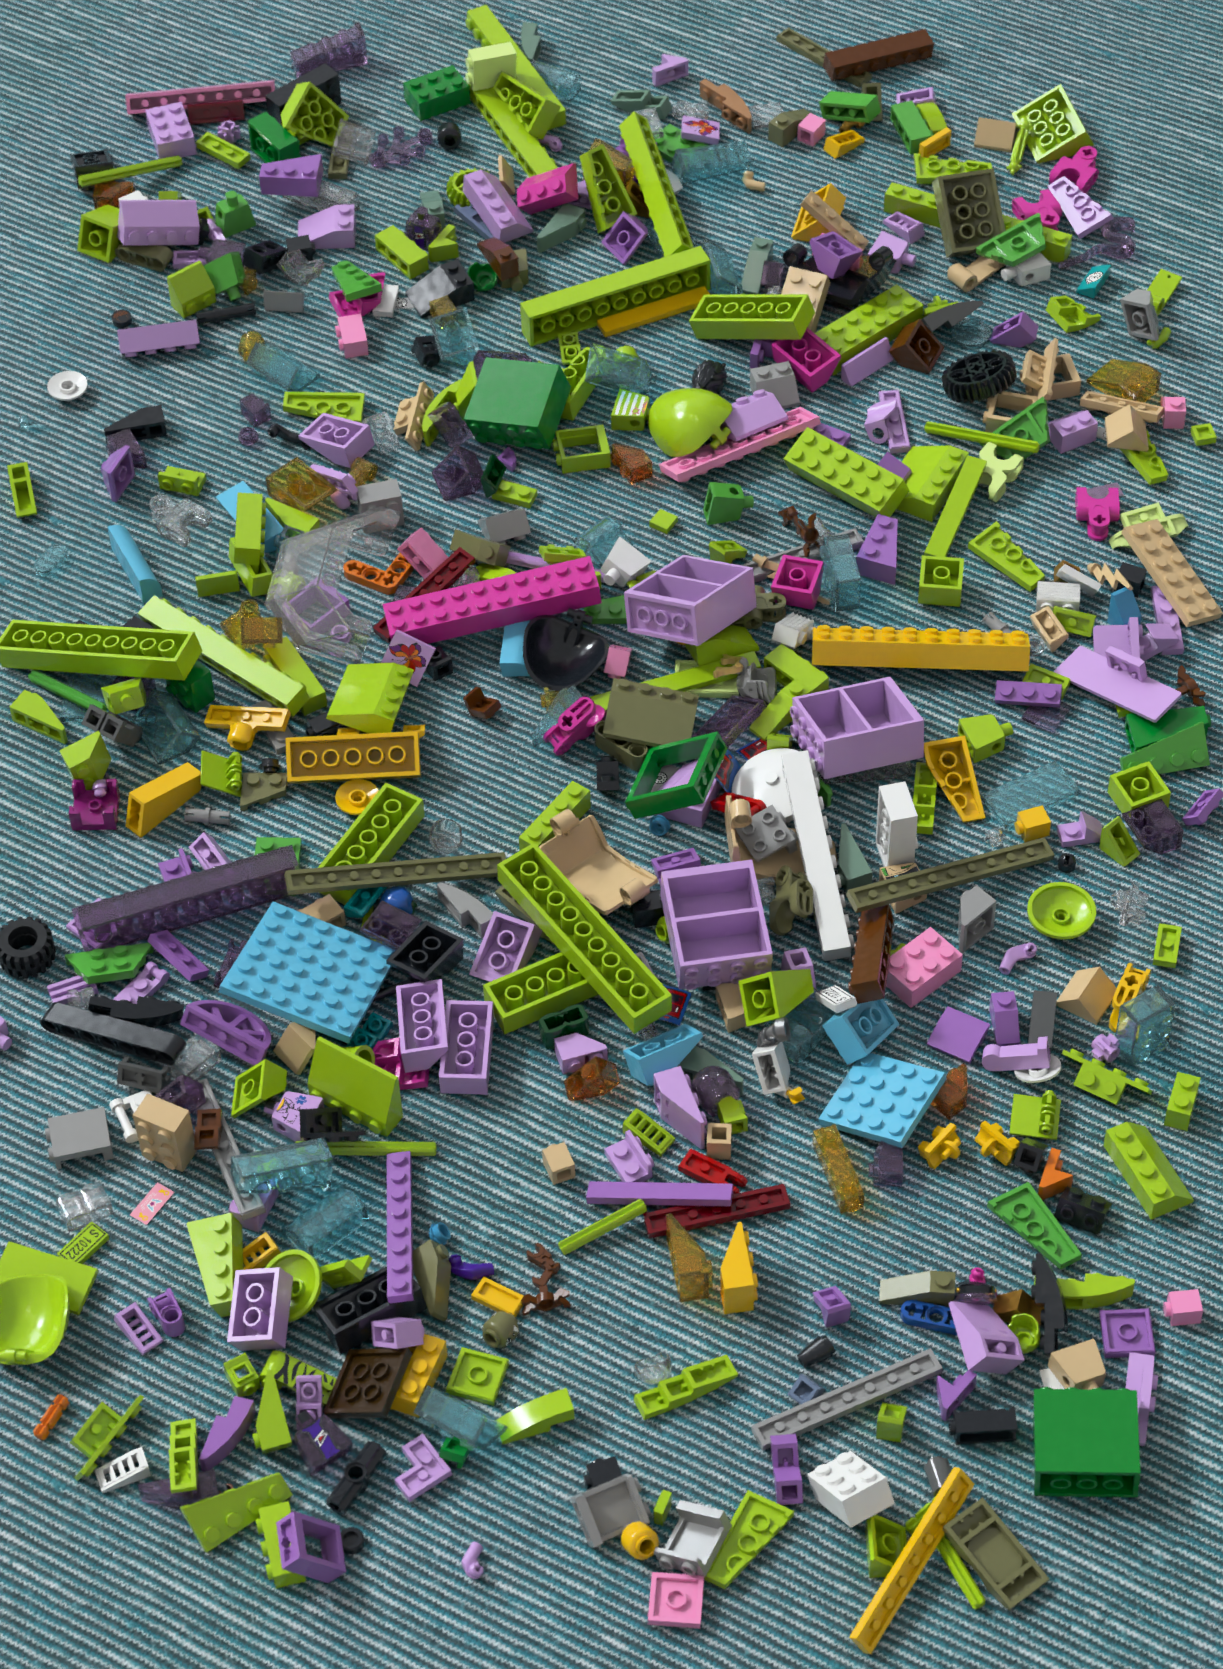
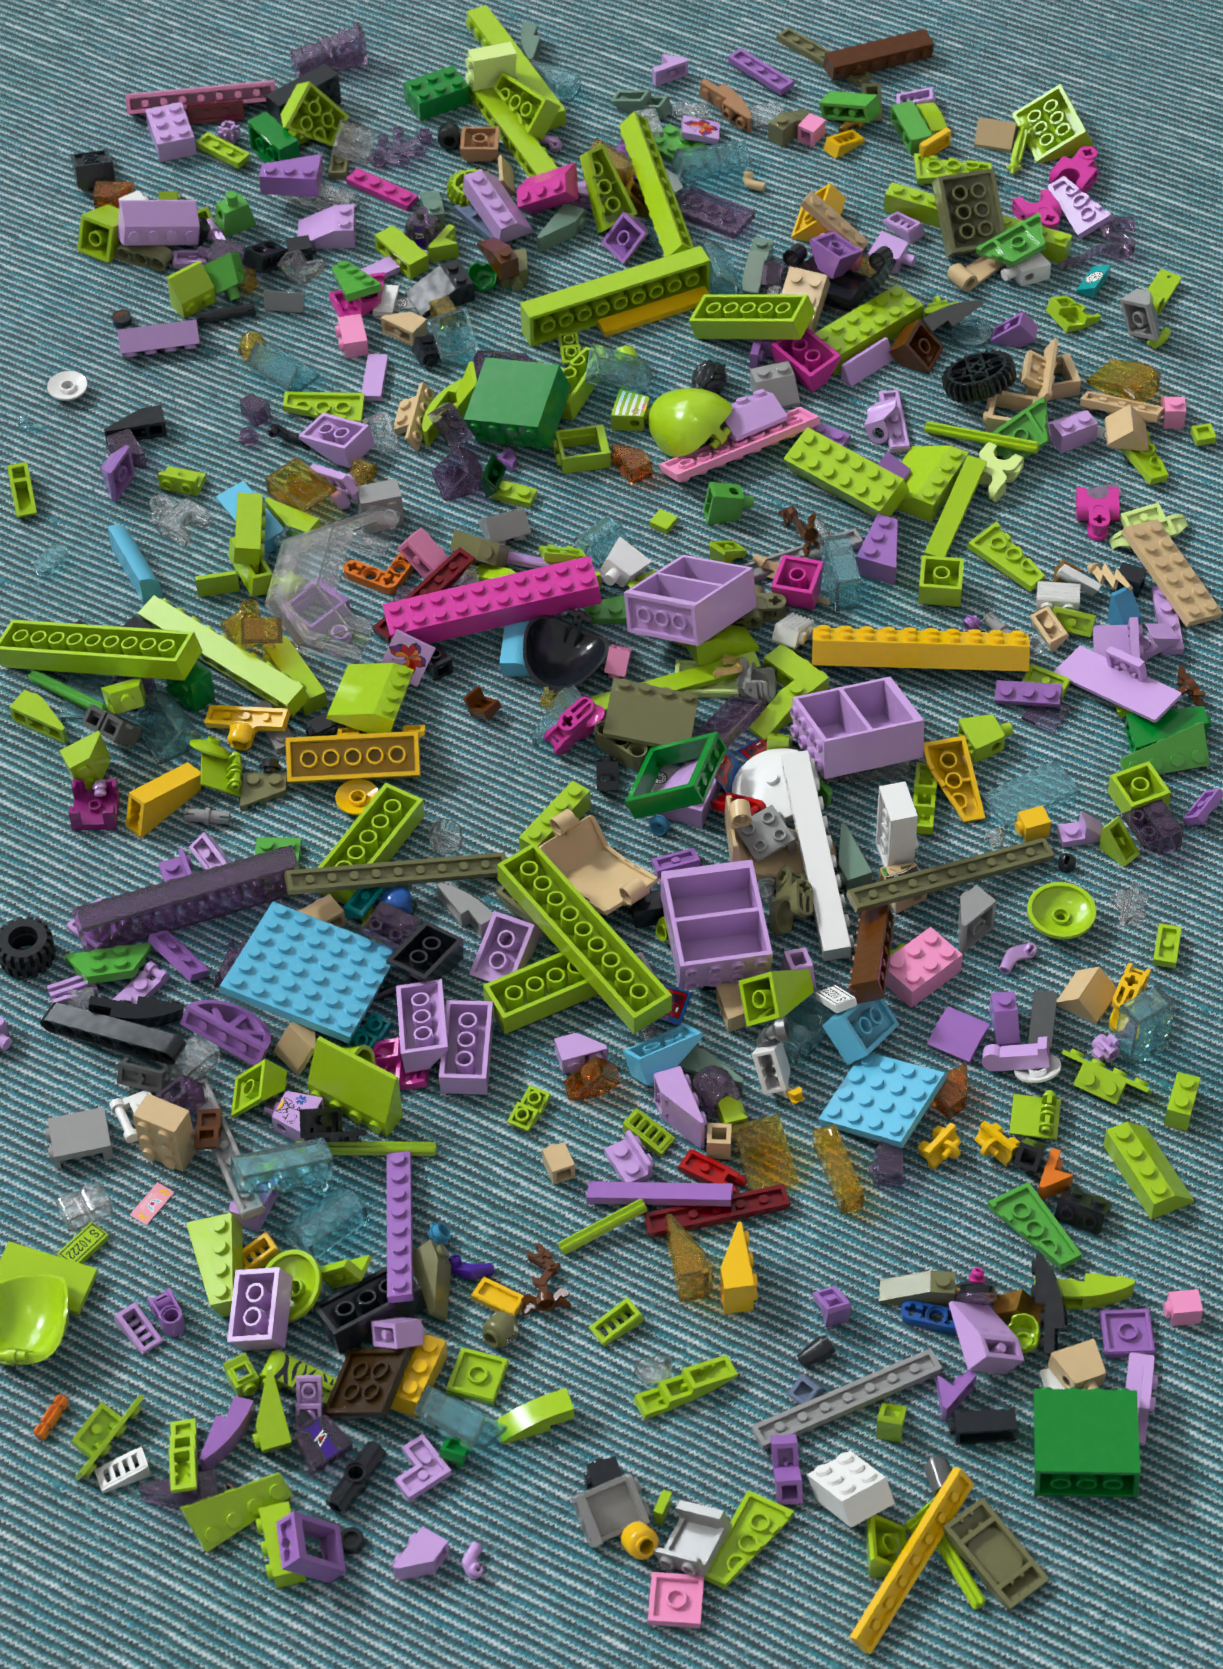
lime axle [78,155,182,187] -> none
dark green brick [539,1005,589,1049] -> none
none -> lime dish [189,736,231,759]
none -> dark pink plate [346,168,419,212]
none -> lavender tile [361,256,400,279]
none -> lavender tile [361,354,388,401]
none -> tan slope [381,312,428,346]
none -> lavender slope [392,1526,450,1580]
none -> medium nougat slope [460,126,500,162]
none -> lime slope [507,1085,552,1132]
none -> lime slope [589,1297,645,1347]
none -> clear purple plate [677,185,755,239]
none -> medium lavender plate [728,48,794,95]
none -> clear yellow slope [732,1114,799,1191]
none -> medium lavender plate [962,614,982,630]

